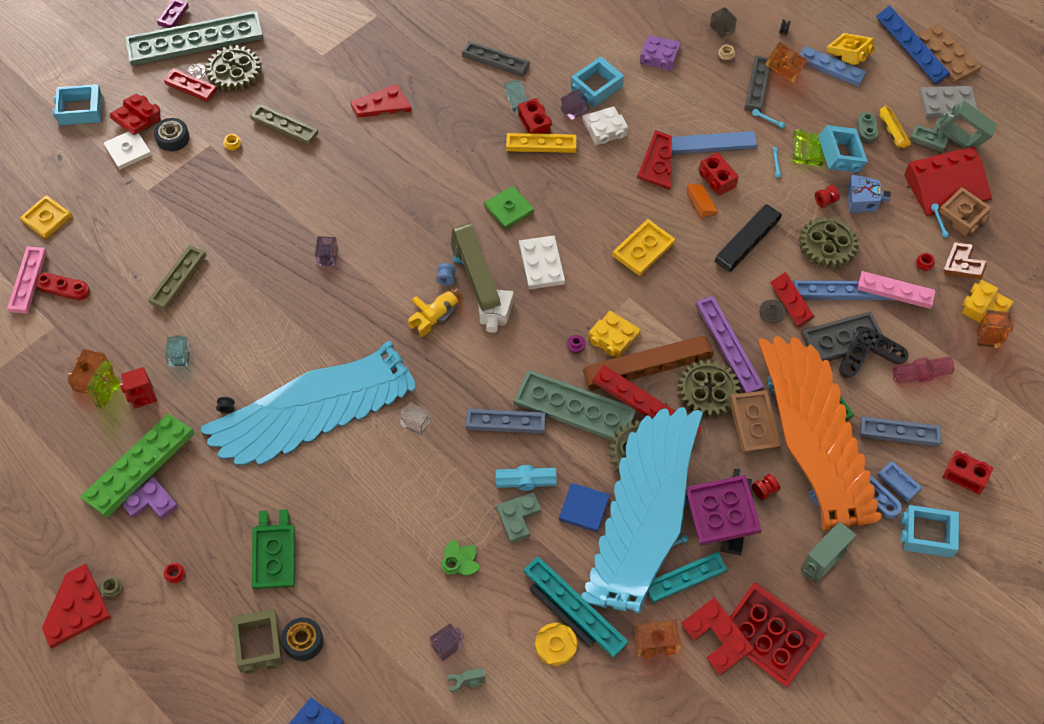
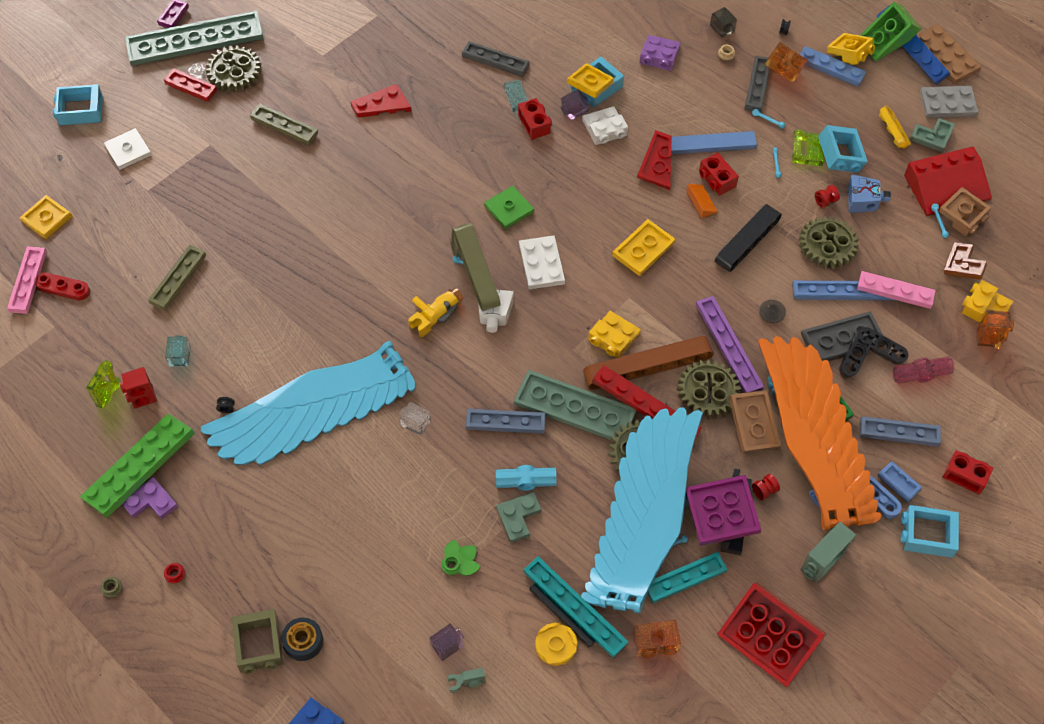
red plate [42,564,111,648] -> none
clear orange brick [68,349,109,396] -> none
red plate [110,93,161,135] -> none
black wheel [154,118,190,152] -> none
yellow plate [223,134,241,151] -> none
green tile [252,509,295,590] -> none
brick [315,236,338,266] -> none
medium blue wheel [436,263,456,286] -> none
yellow plate [506,133,576,153] -> none
blue tile [559,483,610,533] -> none
magenta plate [567,335,586,353] -> none
red plate [681,597,755,675] -> none
red plate [770,272,815,328] -> none
sand green plate [857,112,878,143] -> none
red plate [916,253,935,271] -> none
sand green window [937,101,997,149] -> none
none -> yellow tile [567,63,614,98]
none -> bright green slope [860,2,921,62]

